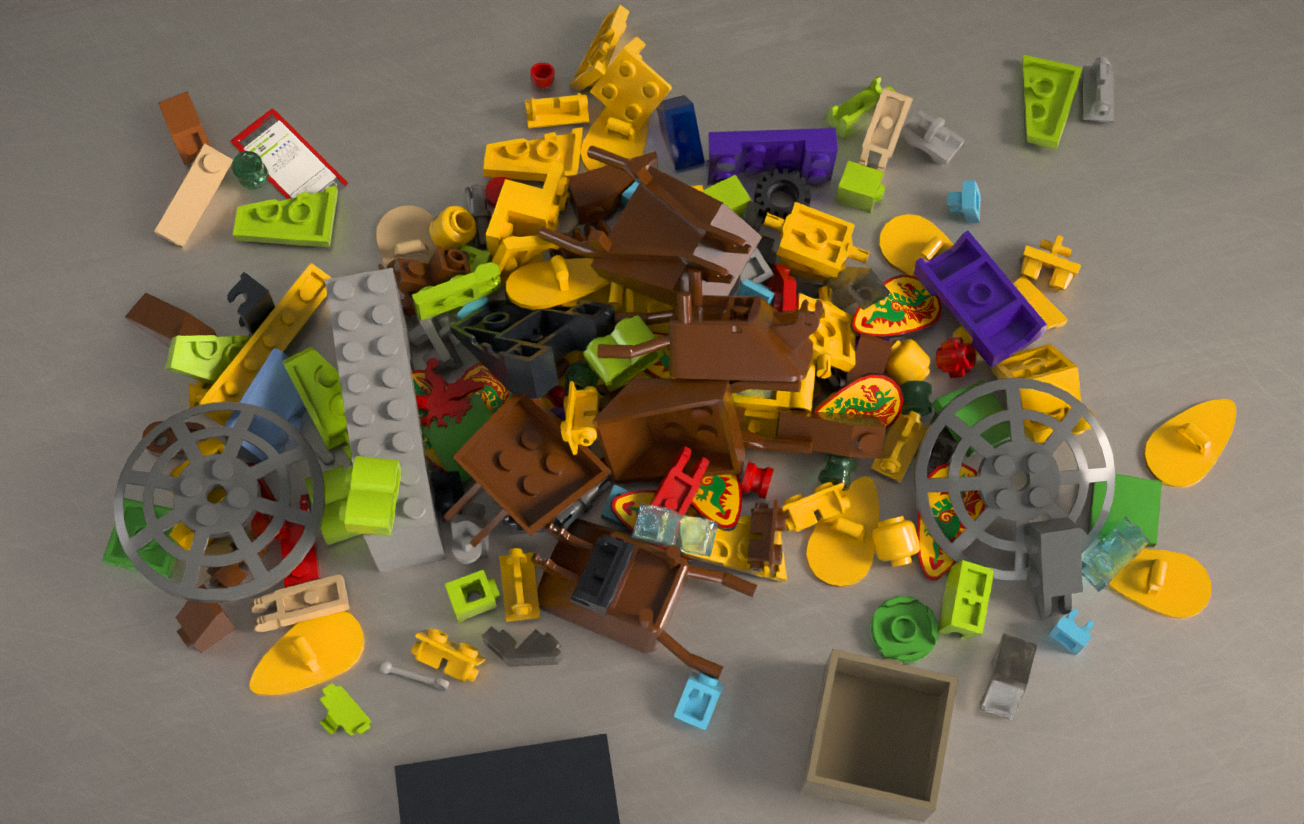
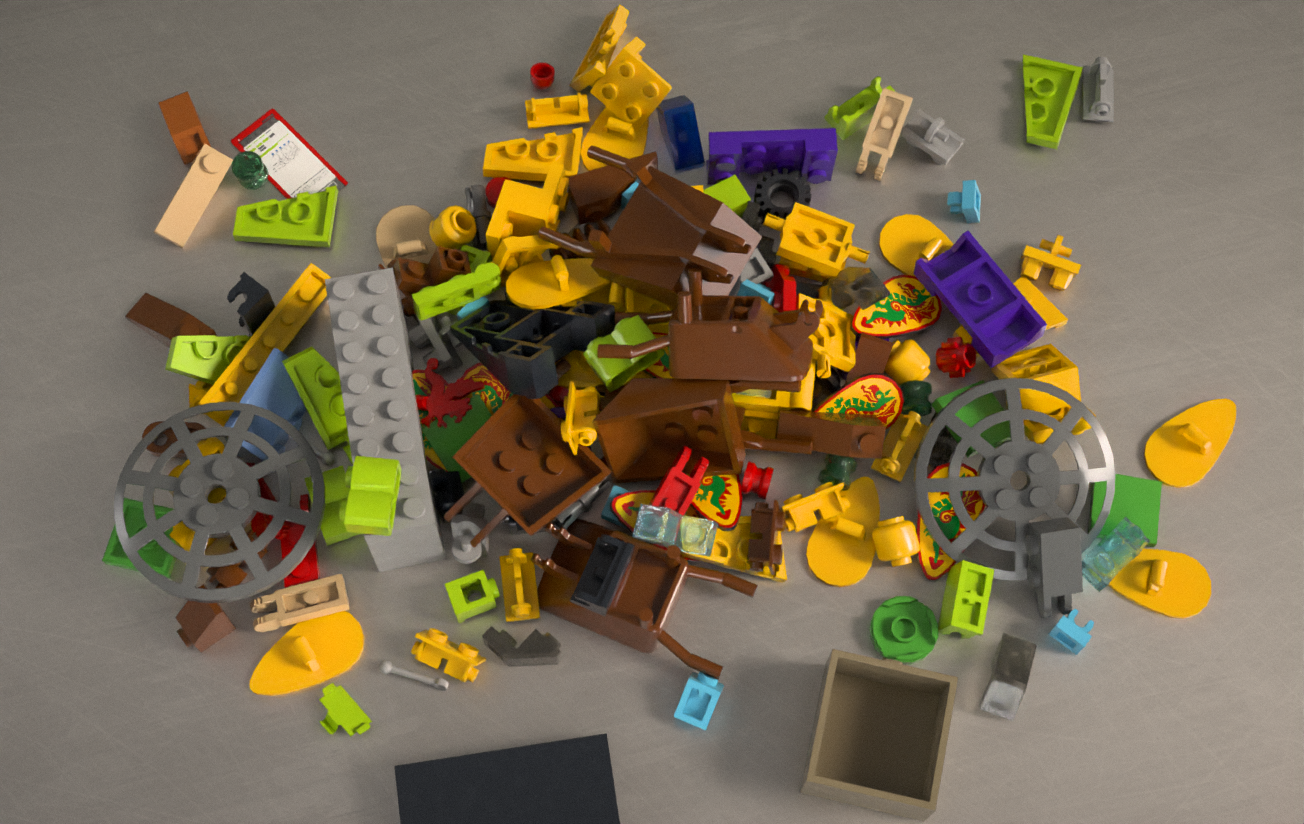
clear green wheel [564,361,599,395] -> none
lime brick [835,160,886,213] -> none

